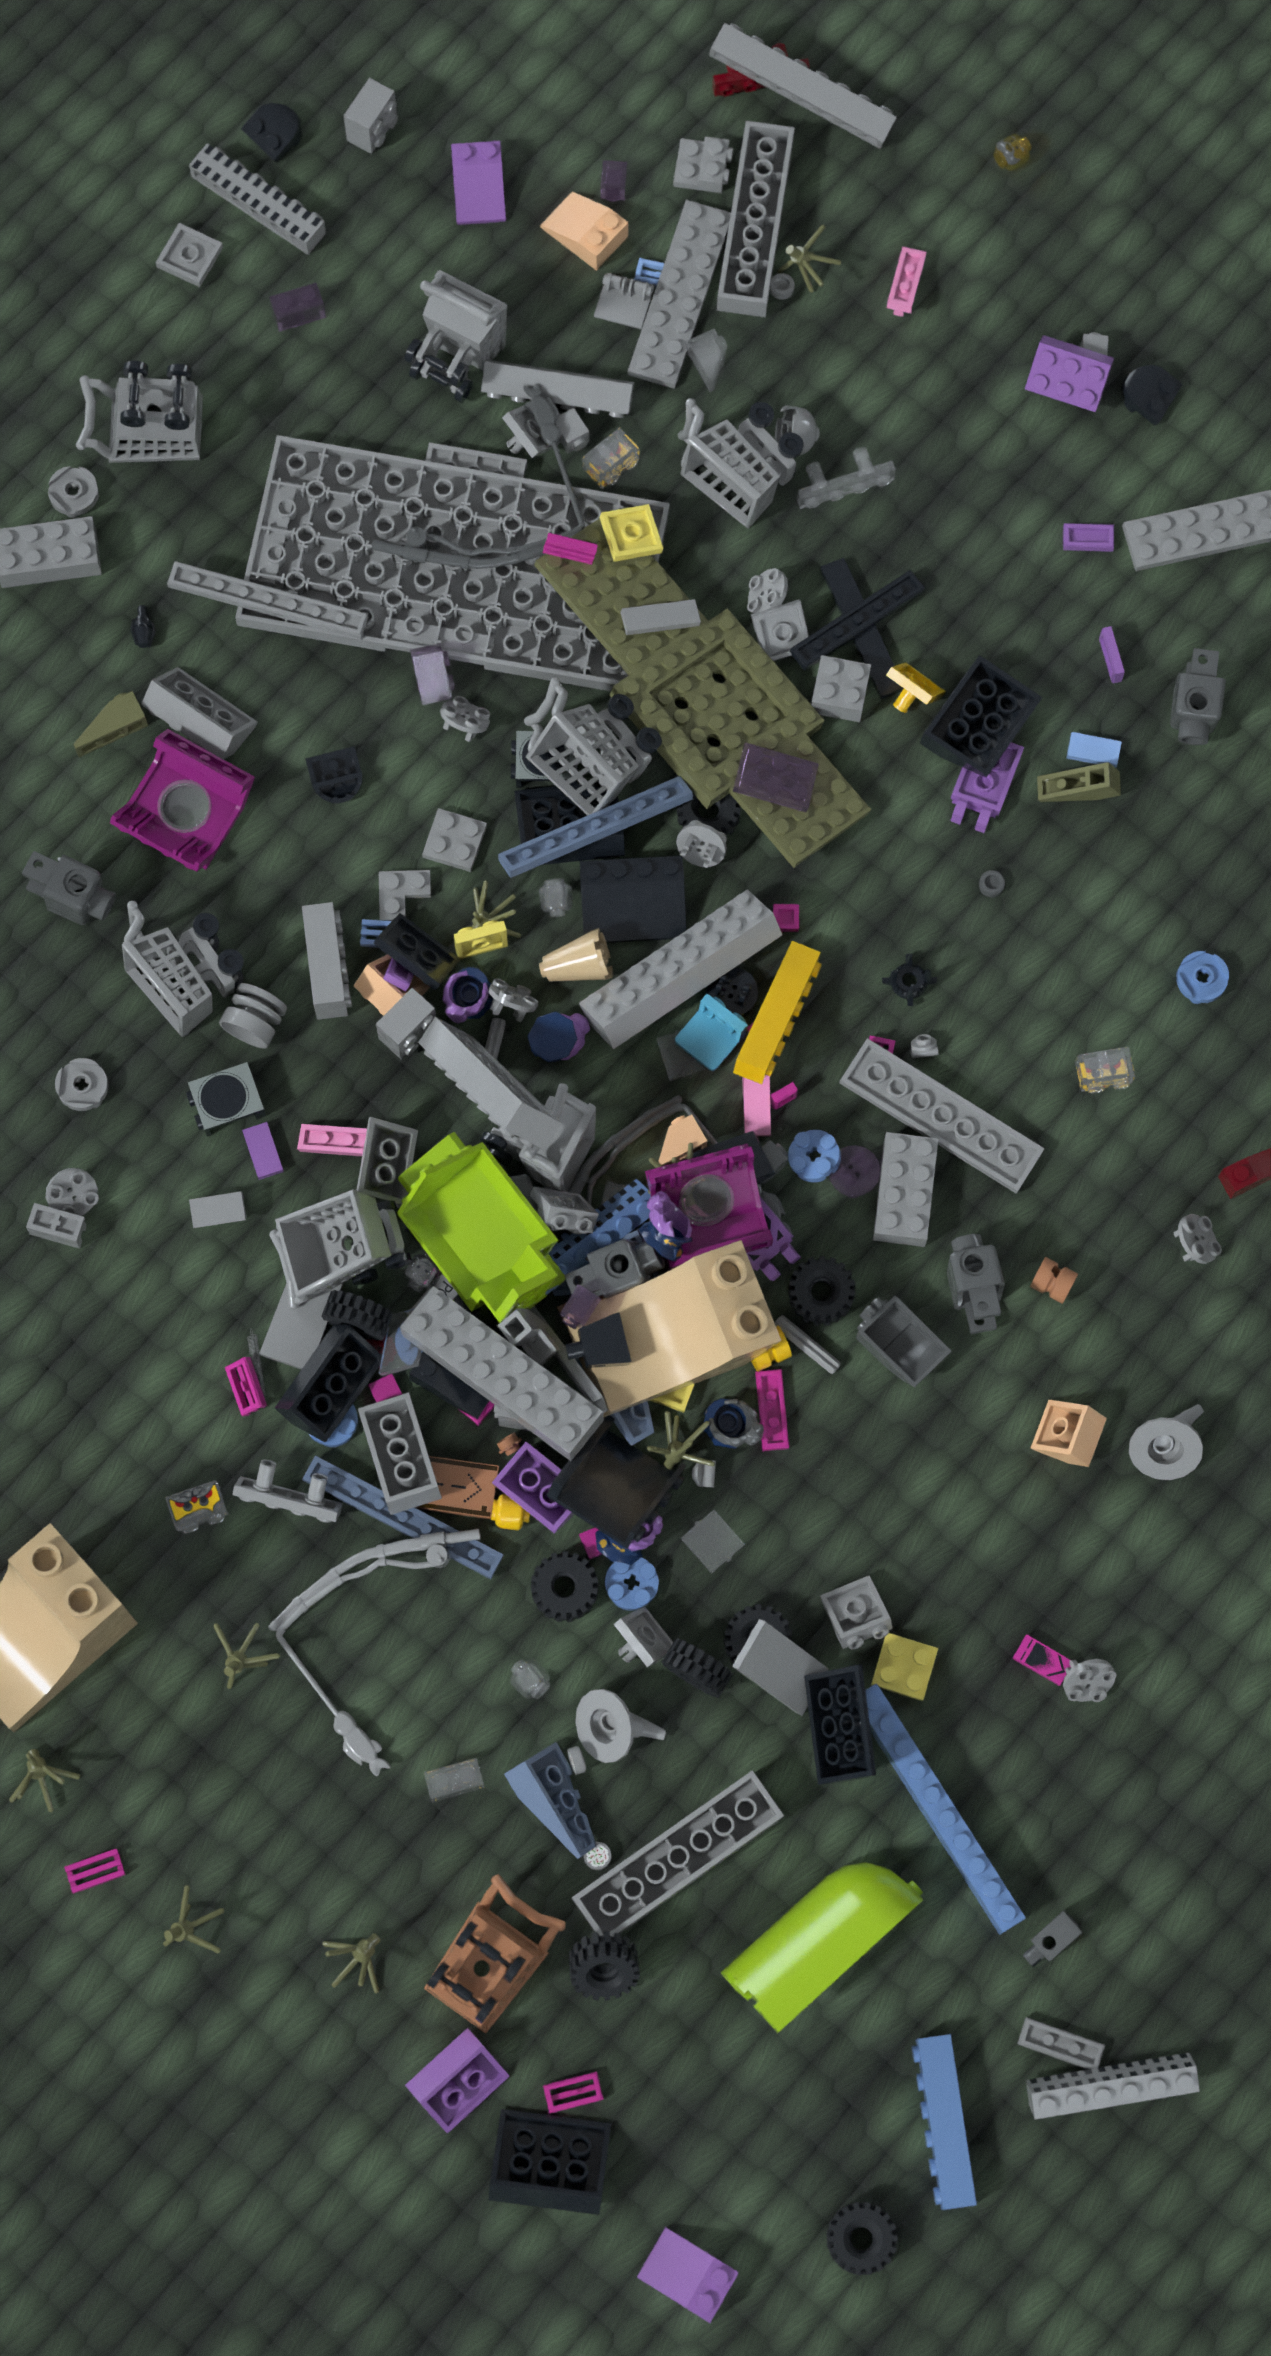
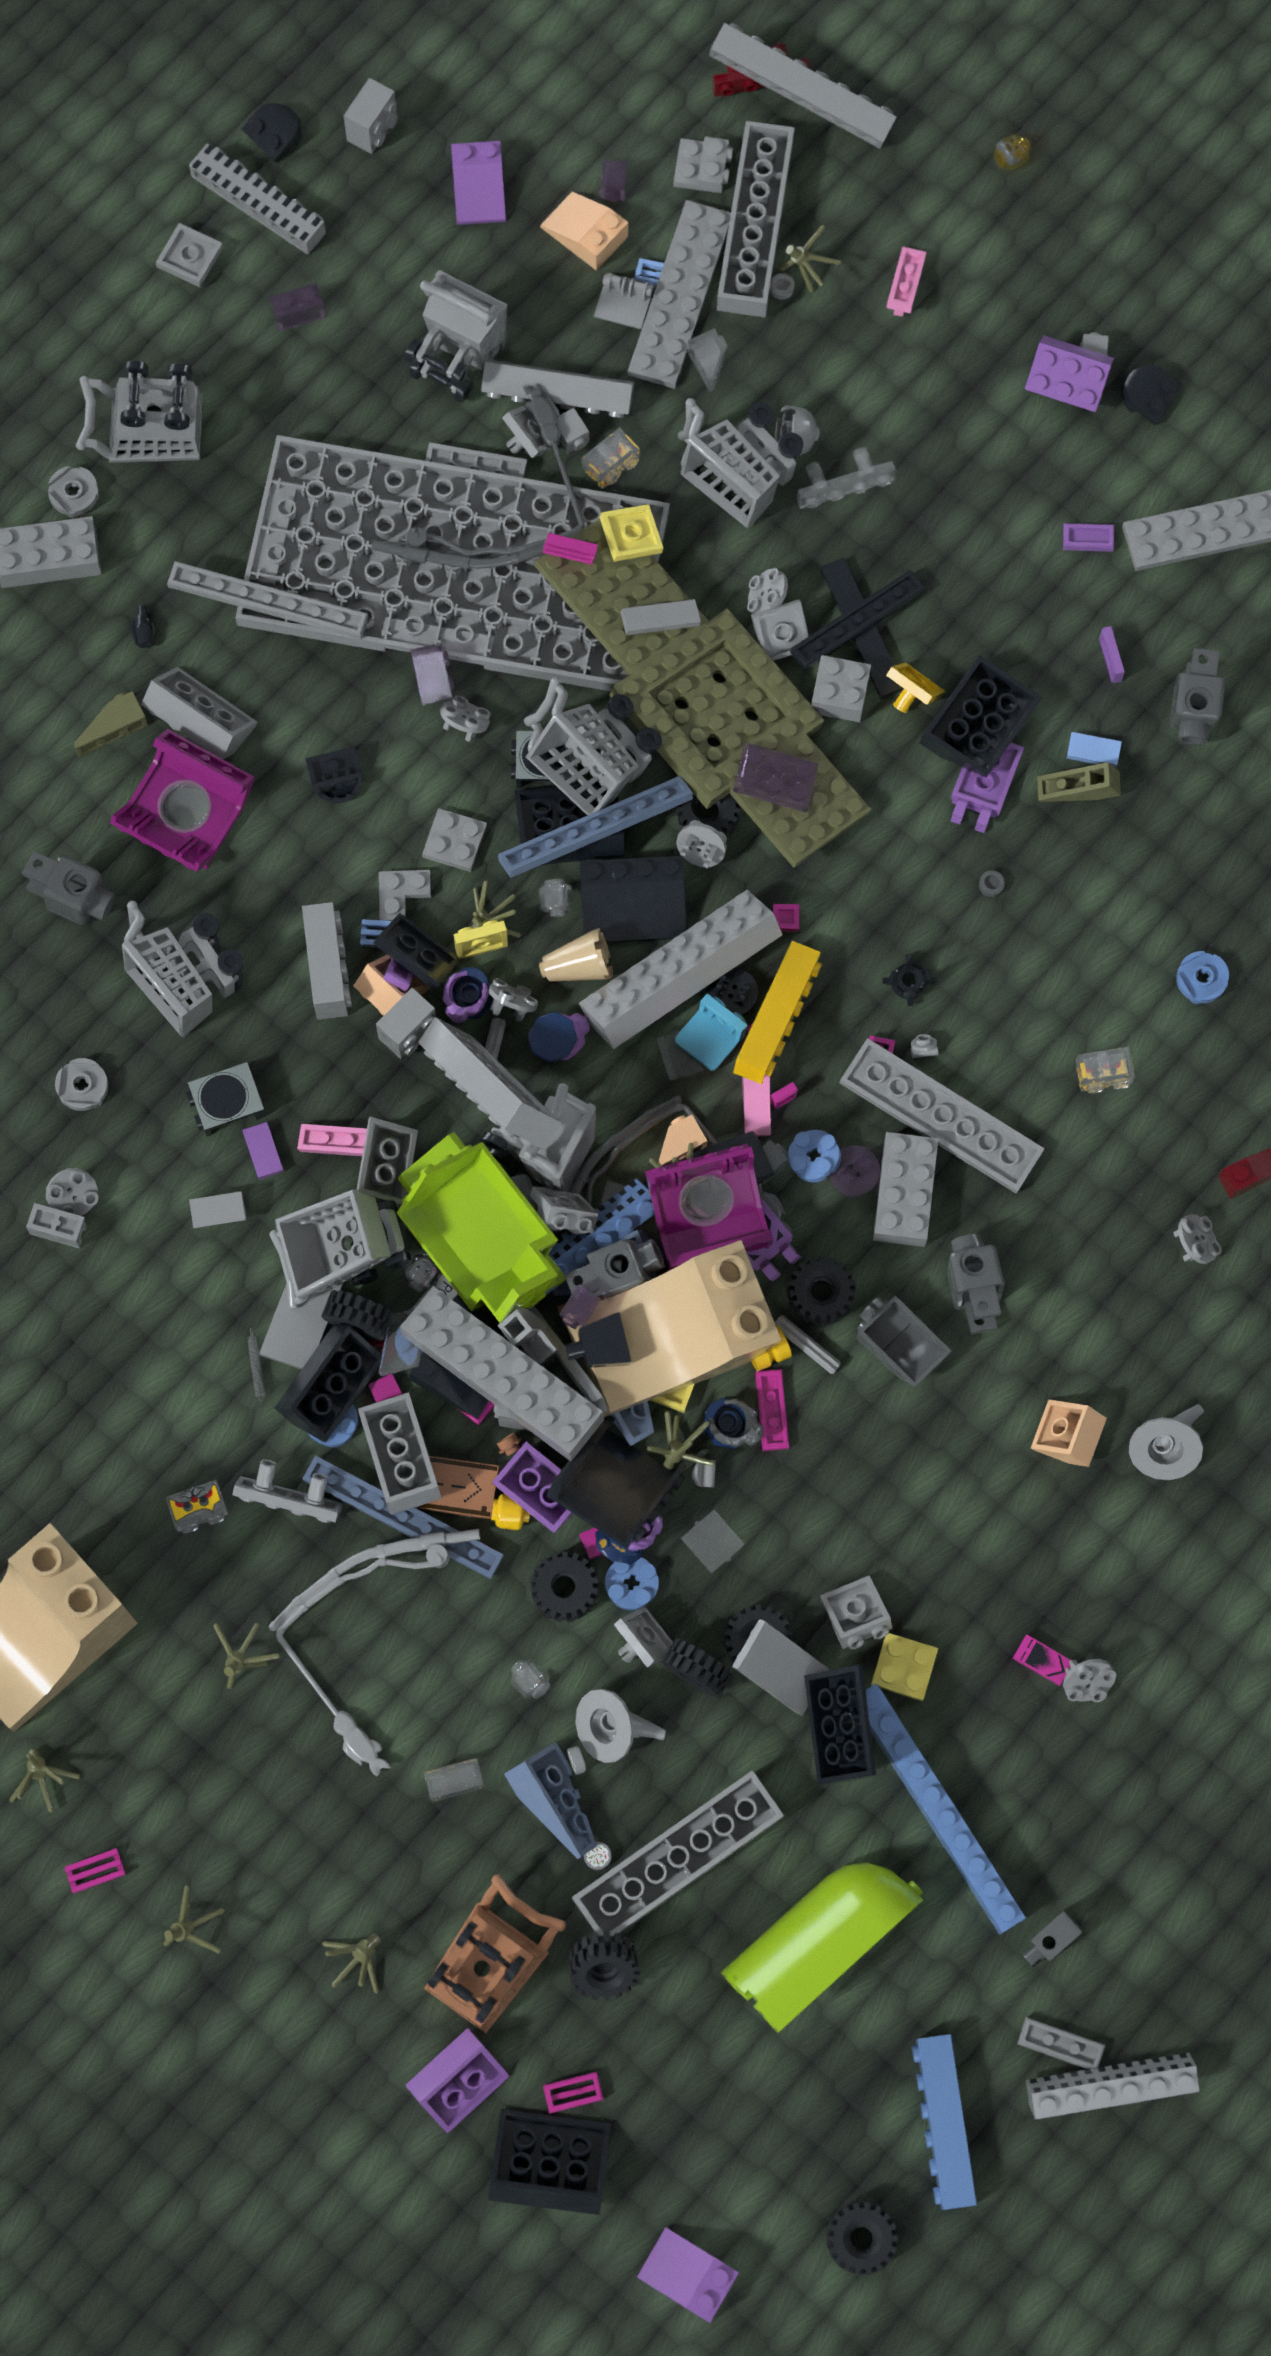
light grey wheel [219,983,287,1049] -> none
dark pink tile [225,1357,267,1416] -> none
piece [639,1191,692,1261] -> none
nougat wheel [1030,1257,1078,1304] -> none

